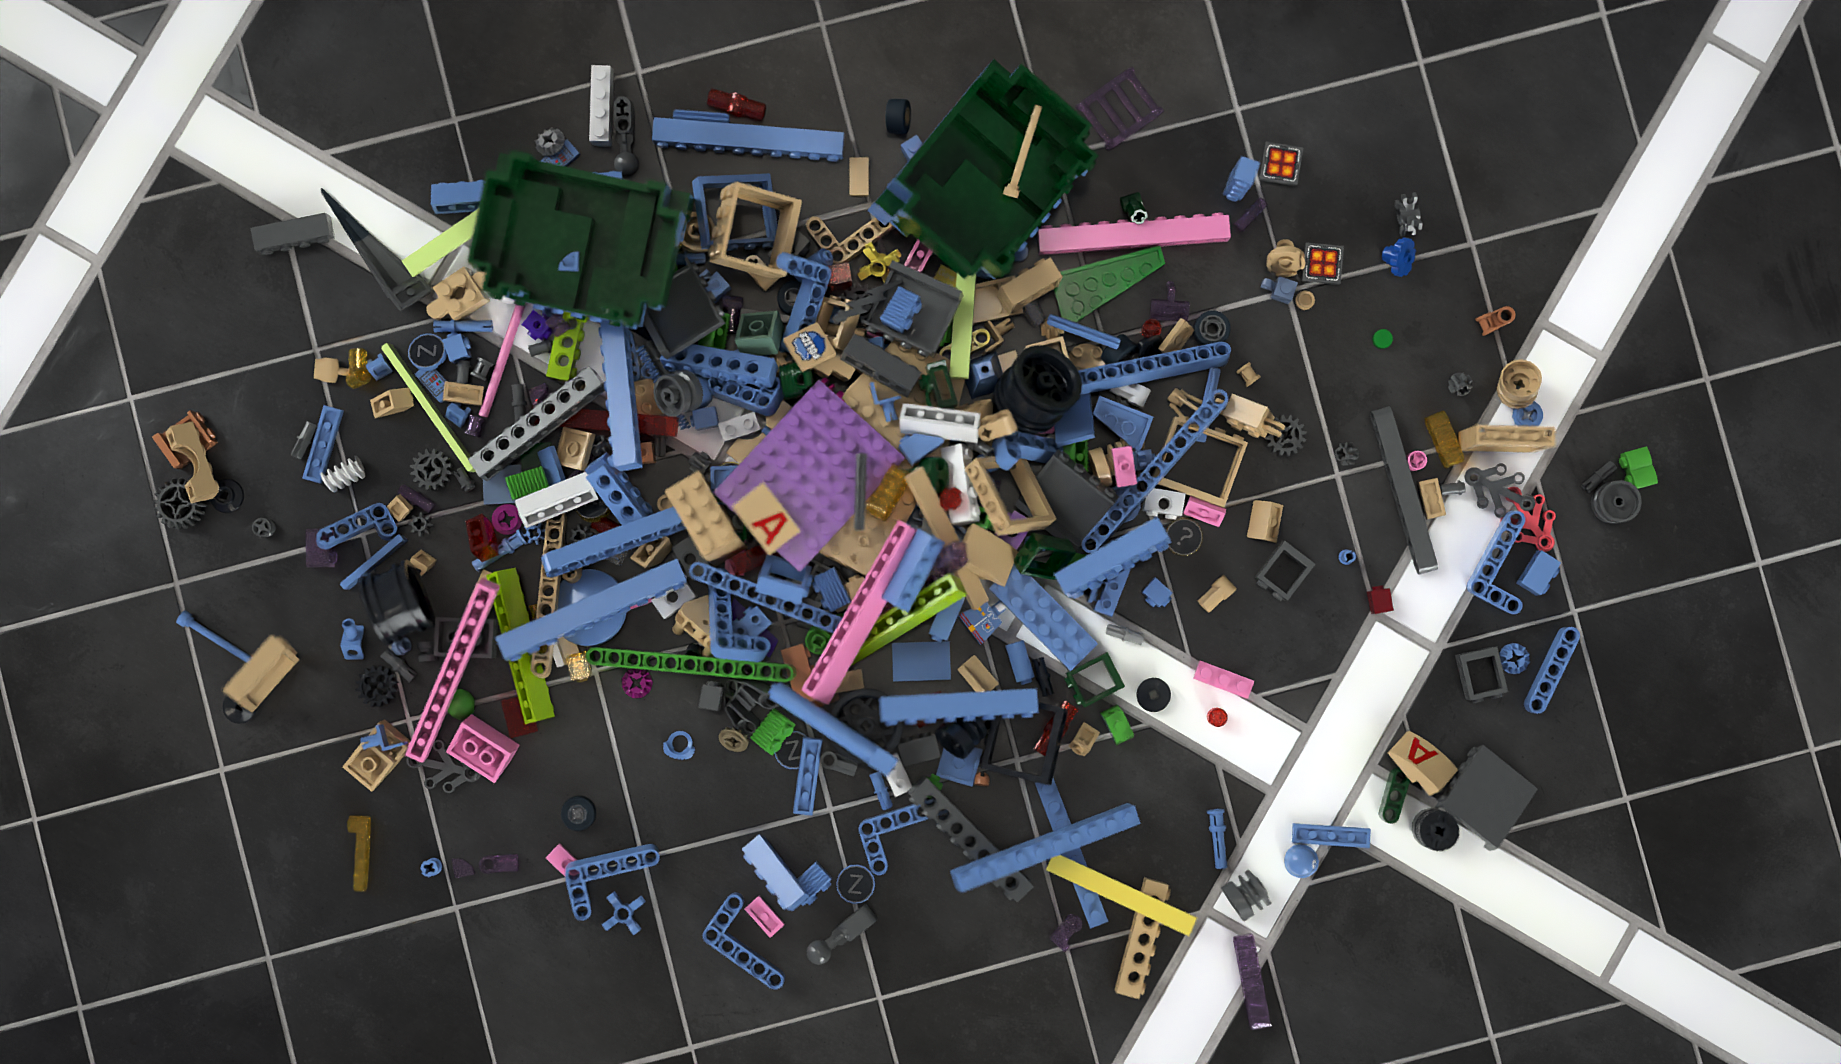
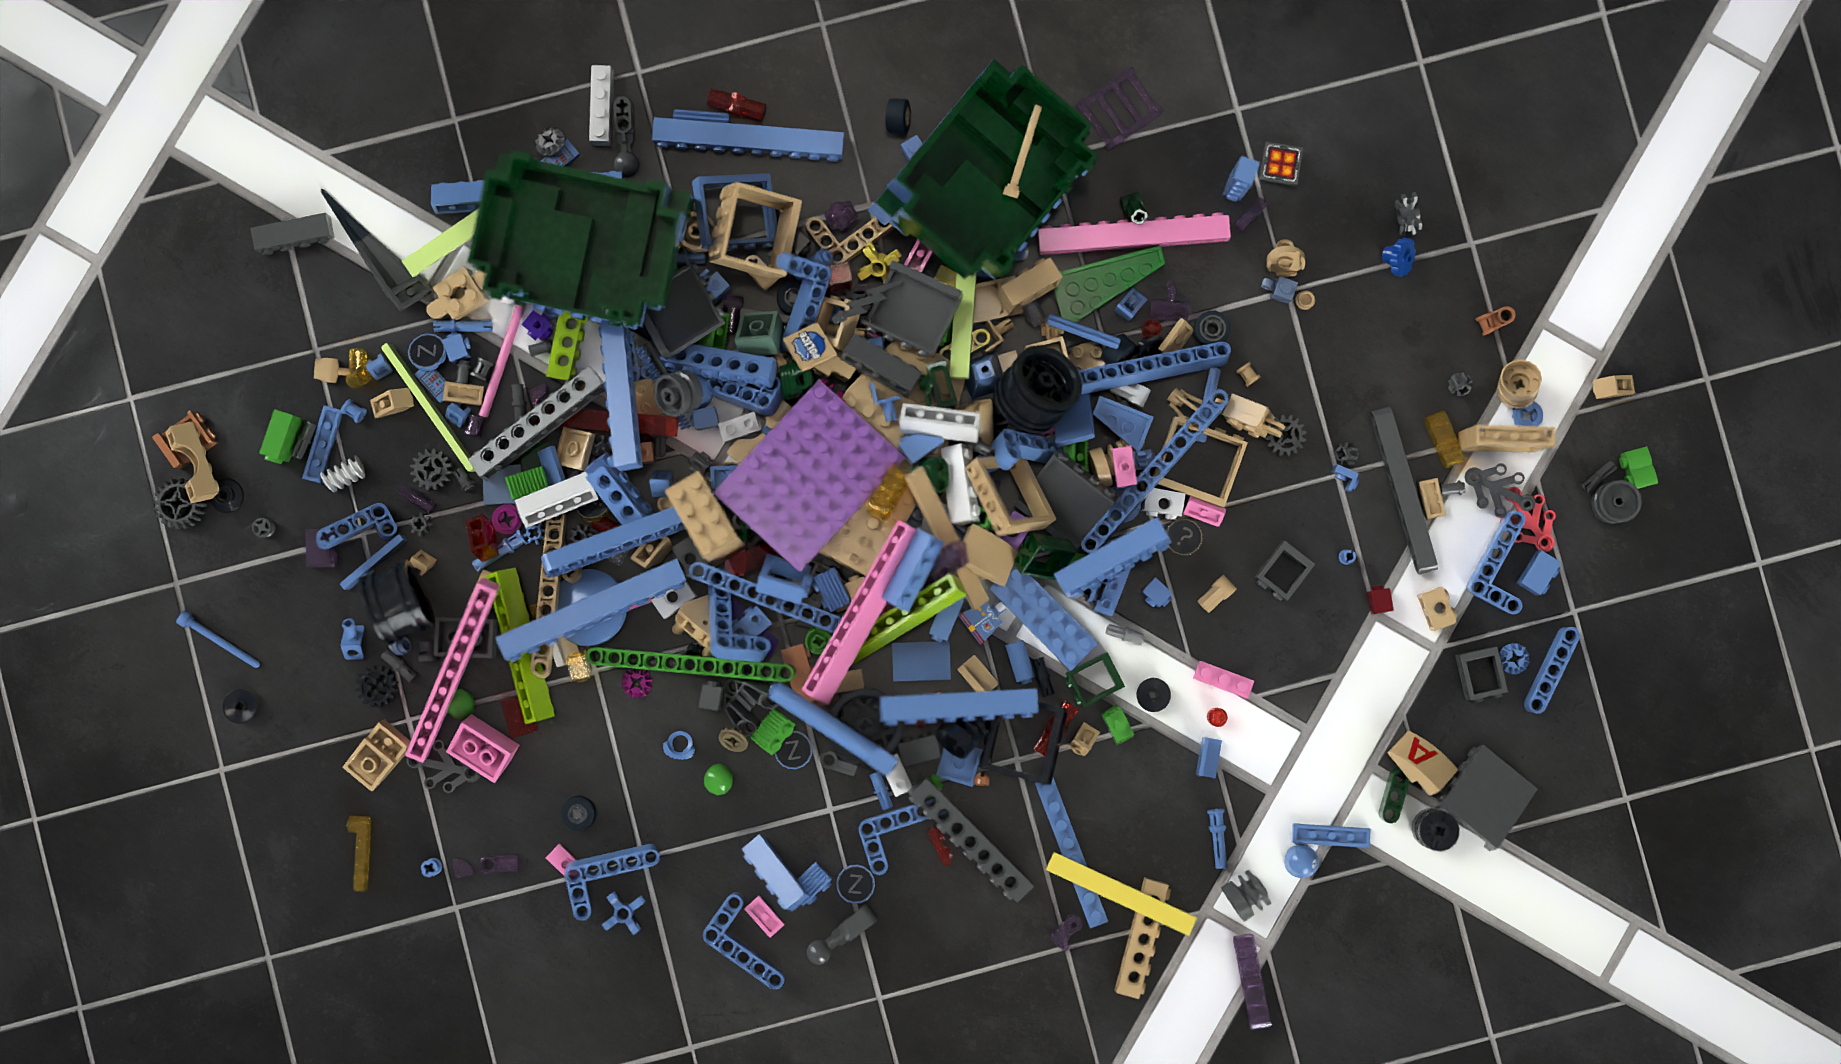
tan window [223,635,299,713] -> none
medium blue bracket [360,724,408,751] -> none
tan tile [387,494,413,522] -> none
clear purple wheel [545,313,572,338] -> none
medium blue tile [558,251,580,272] -> none
tan slope [732,482,800,556] -> none
medium blue tile [793,737,822,815] -> none
tan tile [850,157,869,196] -> none
dark grey axle [854,453,867,531] -> none
medium blue brick [880,286,922,334] -> none
clear red gear [938,487,963,511] -> none
medium blue brick [950,803,1141,893] -> none
tan piece [978,410,1018,441] -> none
tan panel [1247,500,1283,543] -> none
tile [1302,242,1344,285] -> none
green tile [1372,329,1393,349] -> none
bright pink wheel [1406,451,1427,471] -> none
none -> bright green brick [259,409,304,464]
none -> medium blue bush [340,399,367,423]
none -> medium blue slope [650,470,674,497]
none -> bright green hair [704,763,733,795]
none -> clear purple brick [824,200,858,231]
none -> clear red plate [927,826,953,867]
none -> medium blue slope [1114,288,1148,322]
none -> medium blue panel [1196,737,1222,778]
none -> medium blue bracket [1331,464,1359,492]
none -> tan brick [1417,587,1457,631]
none -> tan slope [1593,375,1635,399]

